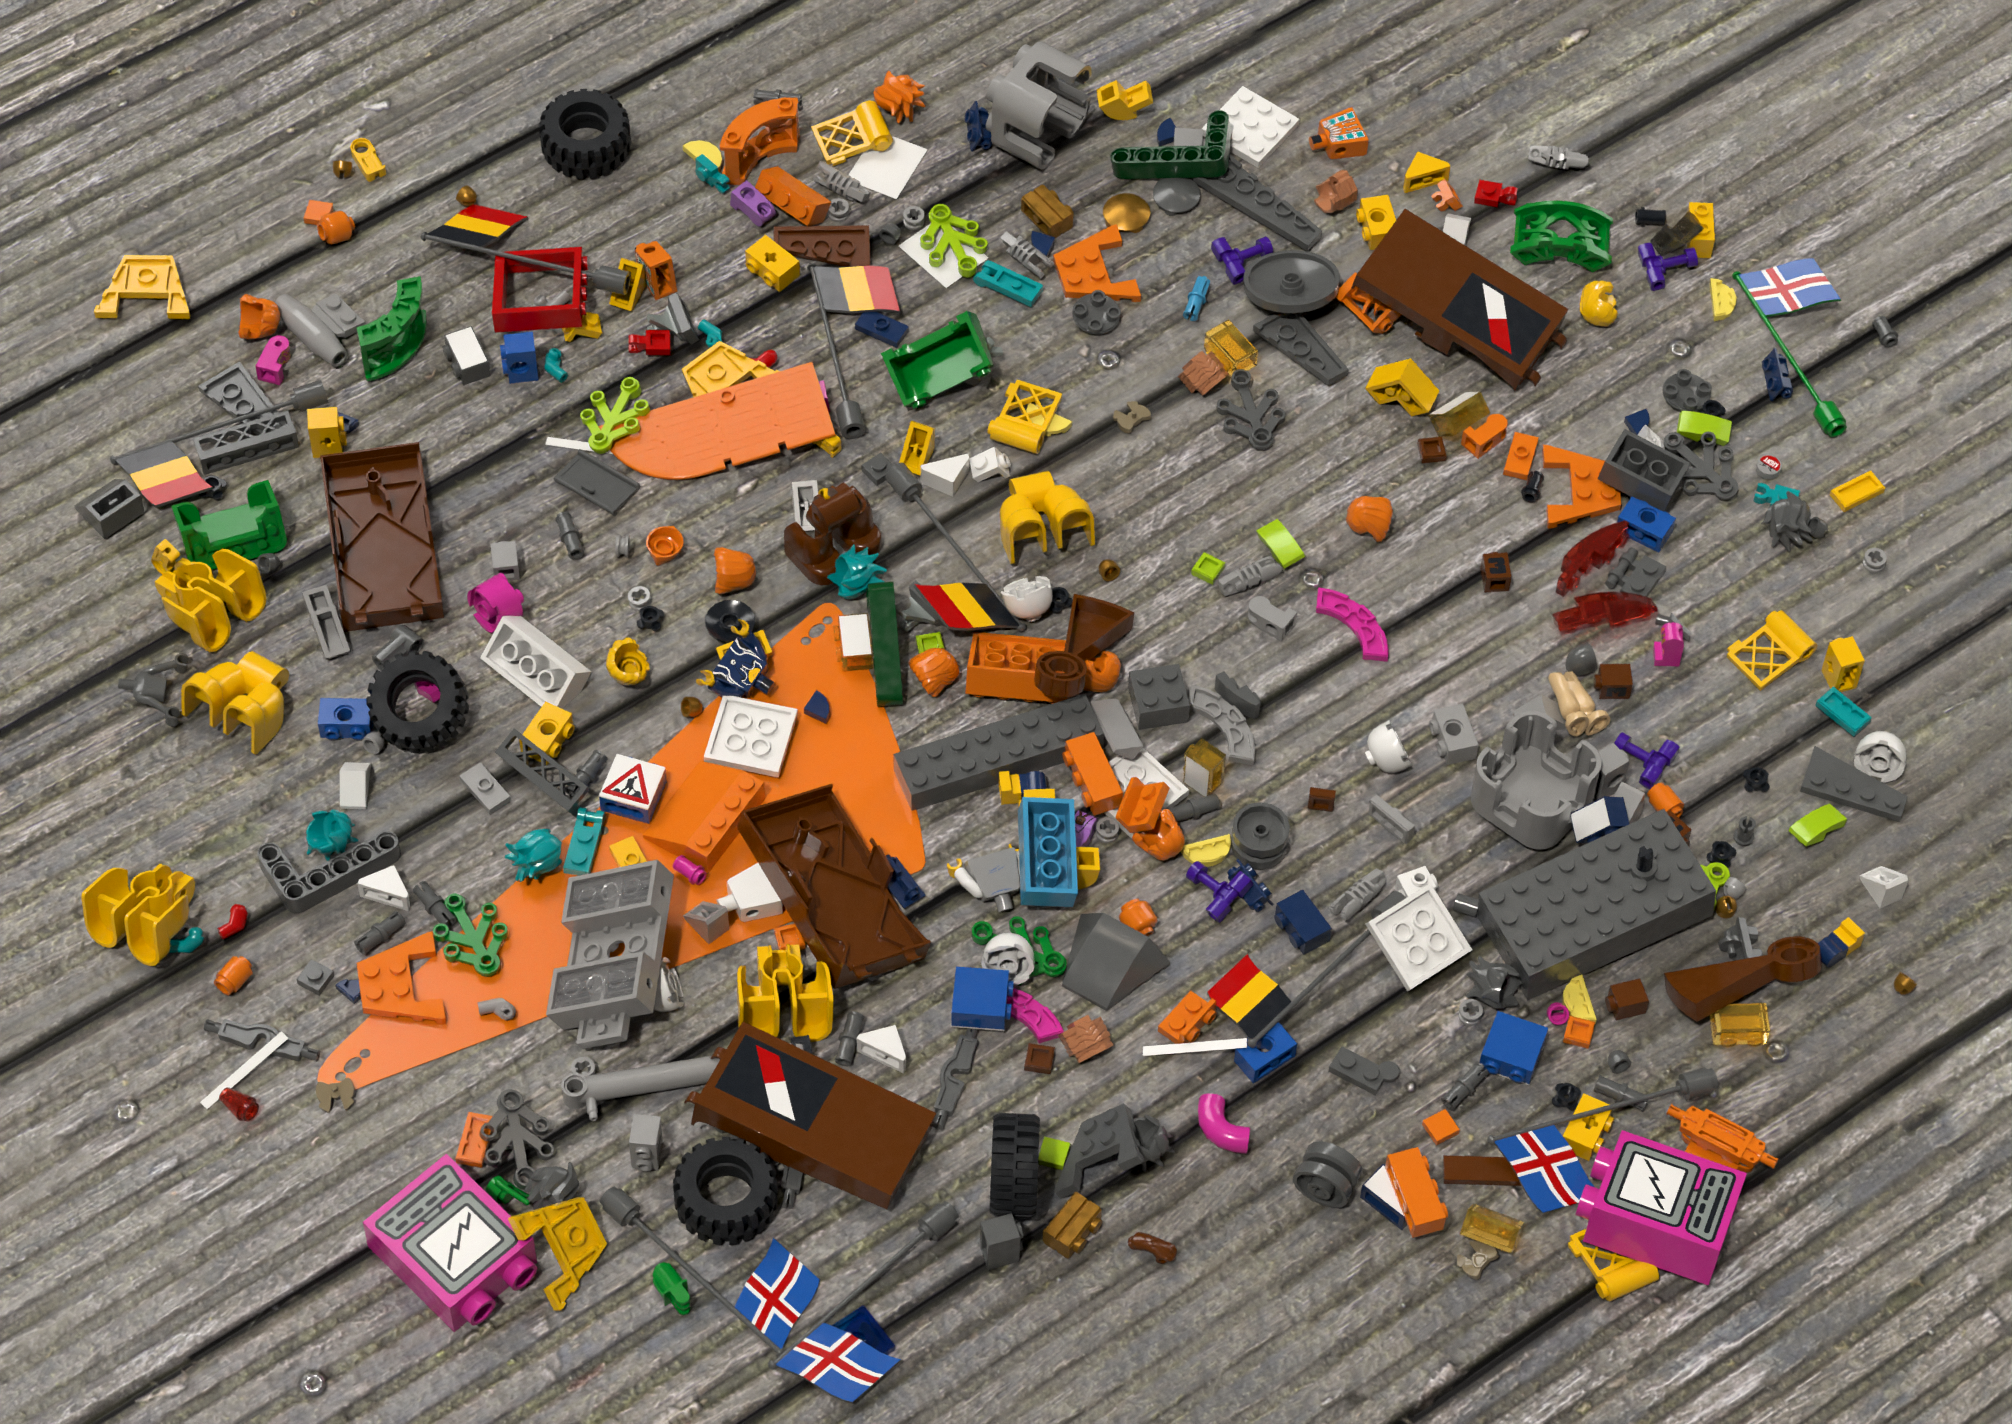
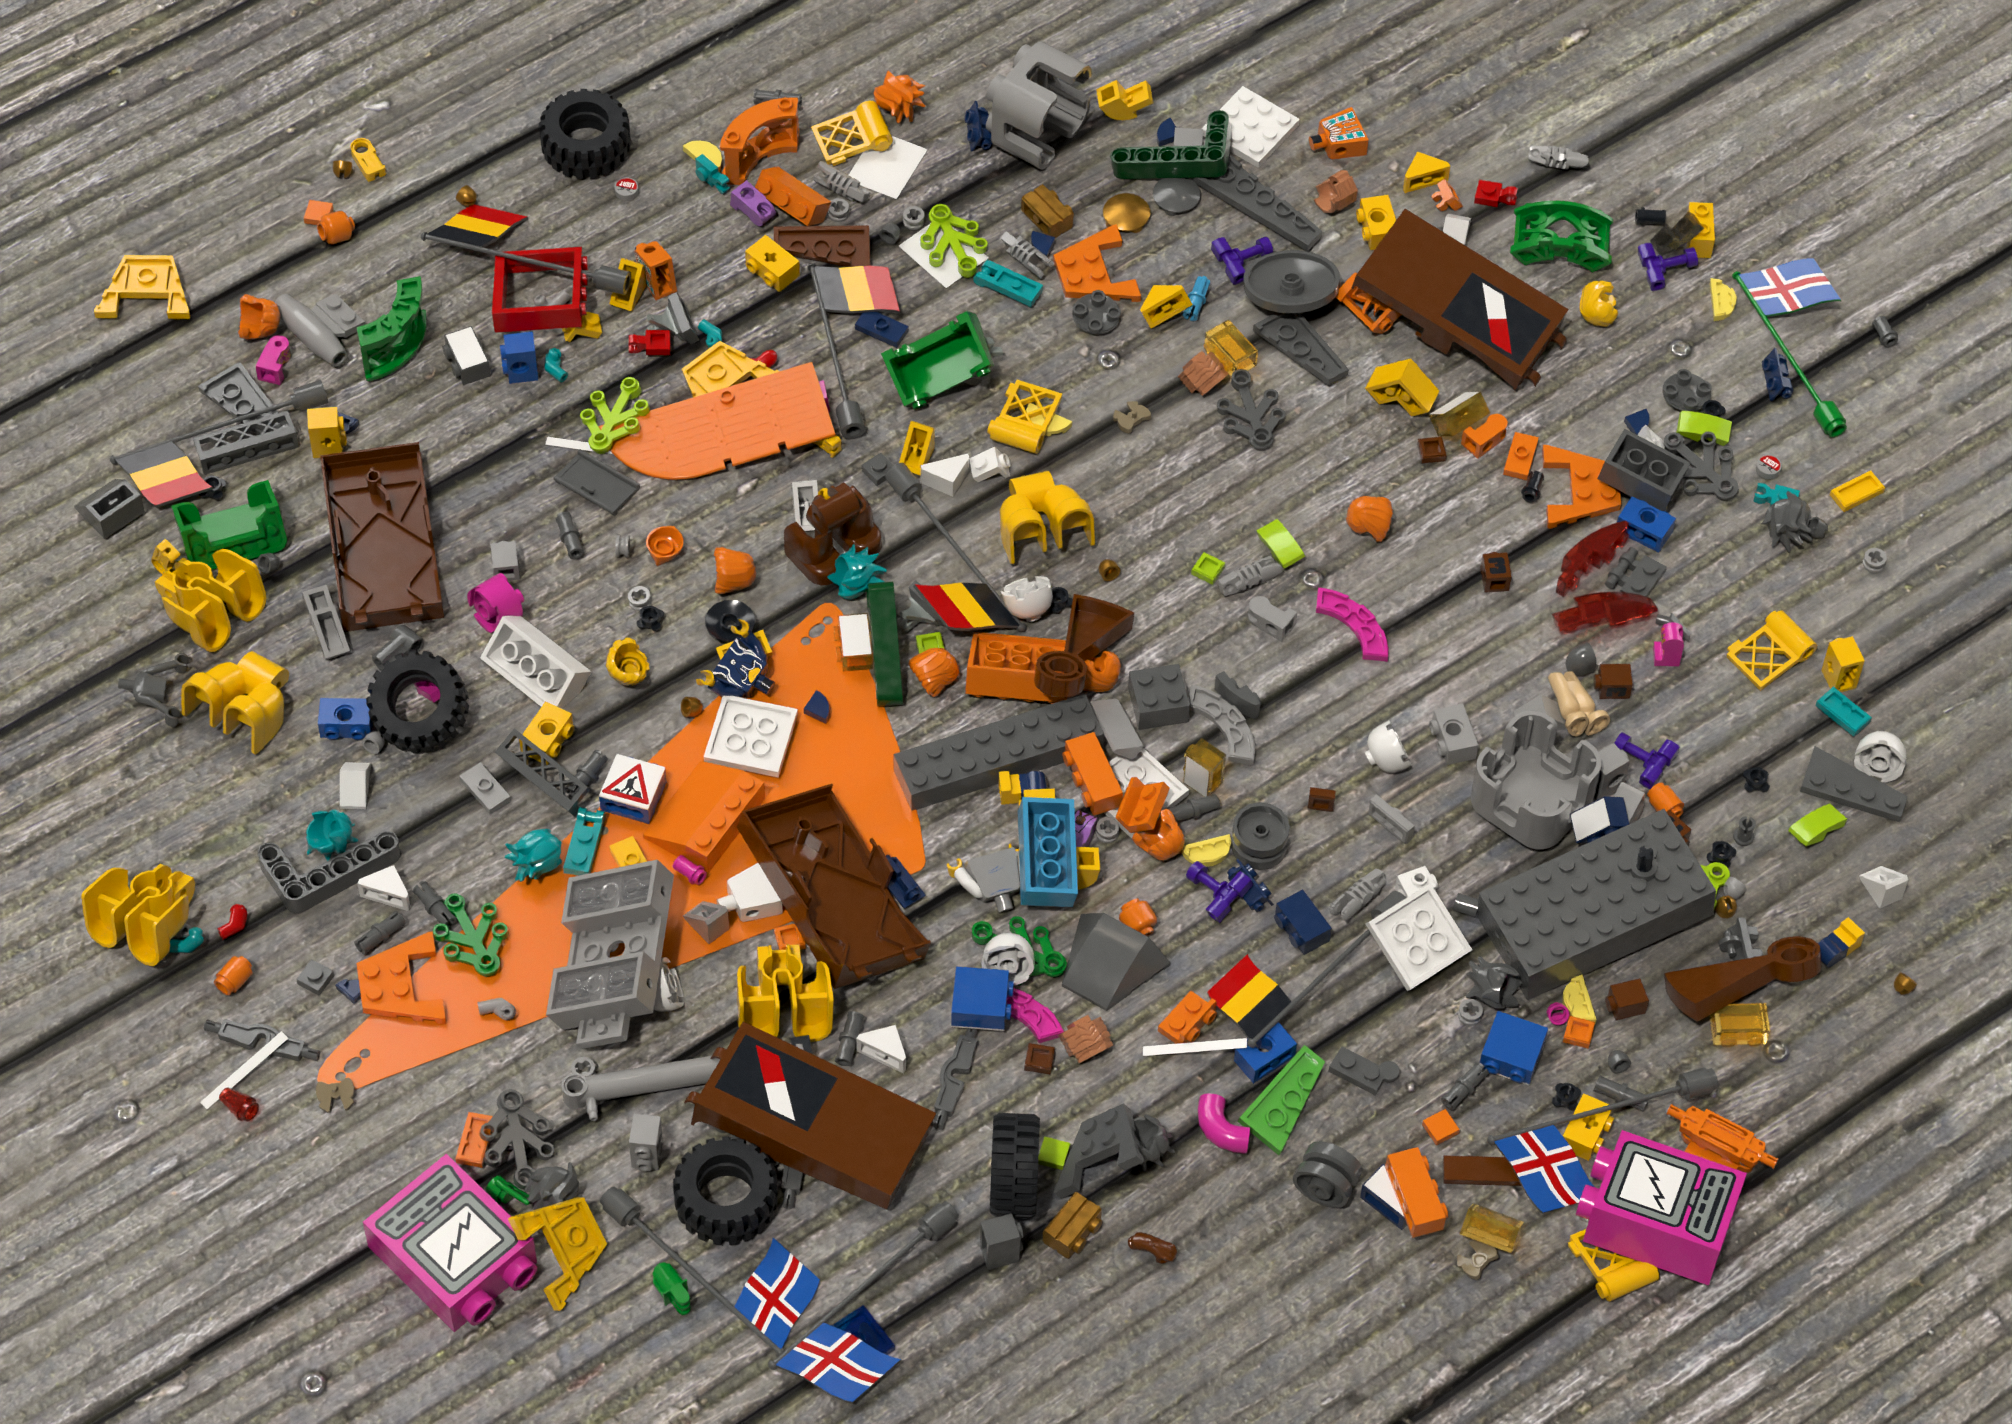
none -> tile [614,177,639,201]
none -> yellow slope [1140,285,1193,329]
none -> bright green wing [1238,1045,1325,1155]

